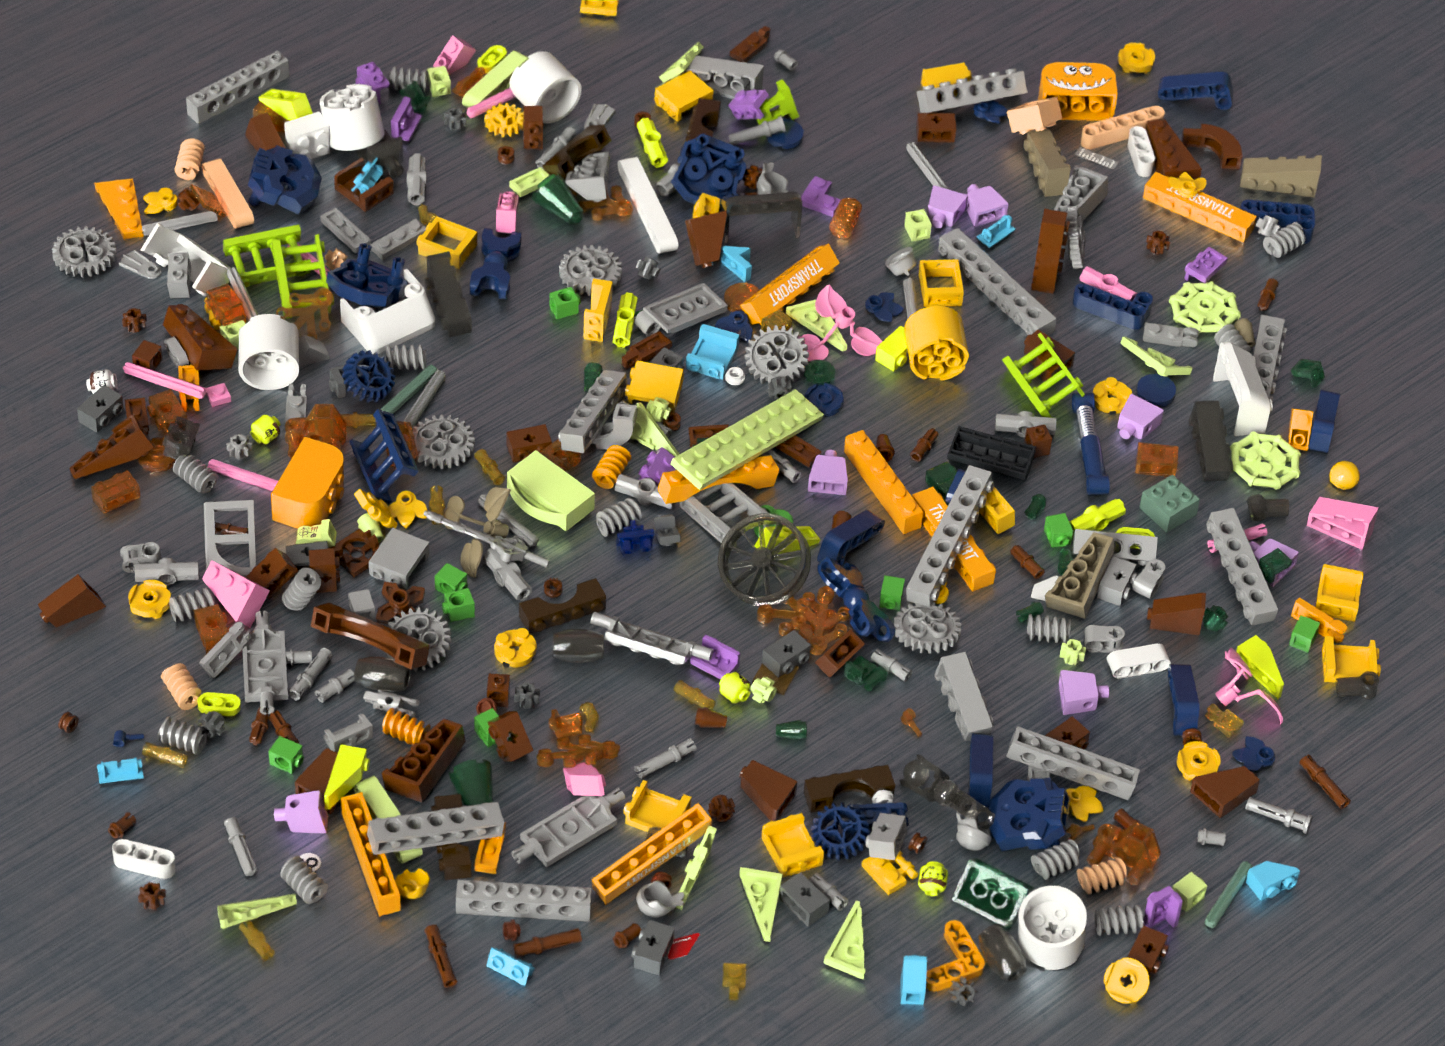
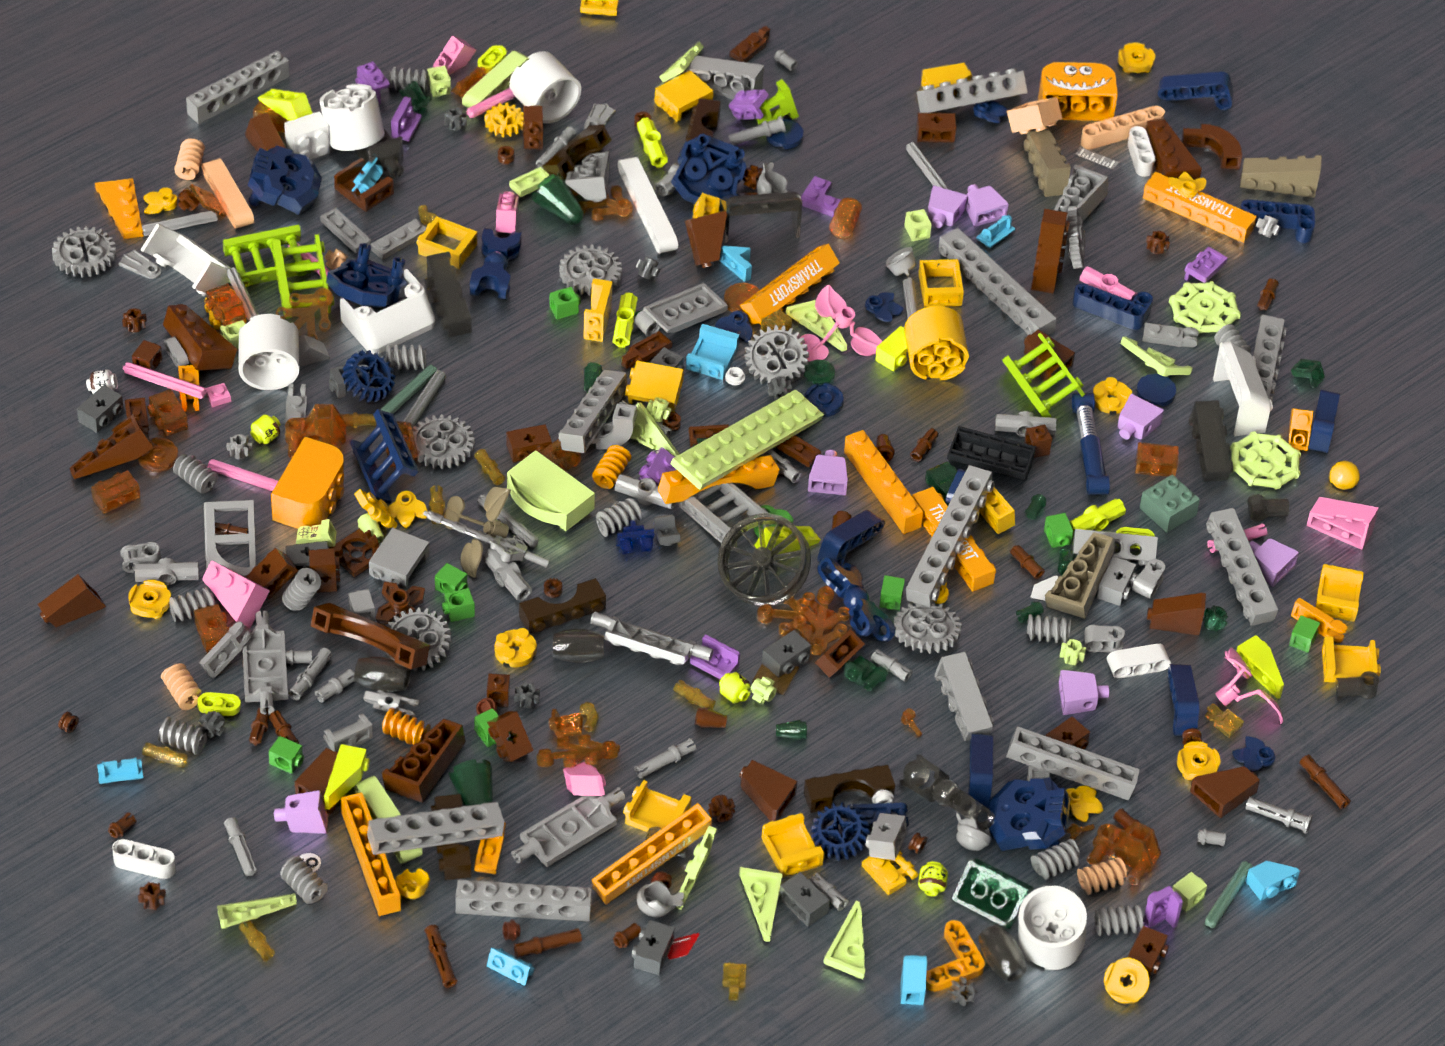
dark blue hand [113,730,144,747] -> none
clear smoke brick [162,416,200,460] -> none
light grey brick [167,252,191,298] -> none
light grey piece [407,154,426,205] -> none
dark tan cone [1234,318,1256,348] -> none
clear green bracket [1259,548,1292,584] -> none
light grey piece [1263,222,1305,258] -> none

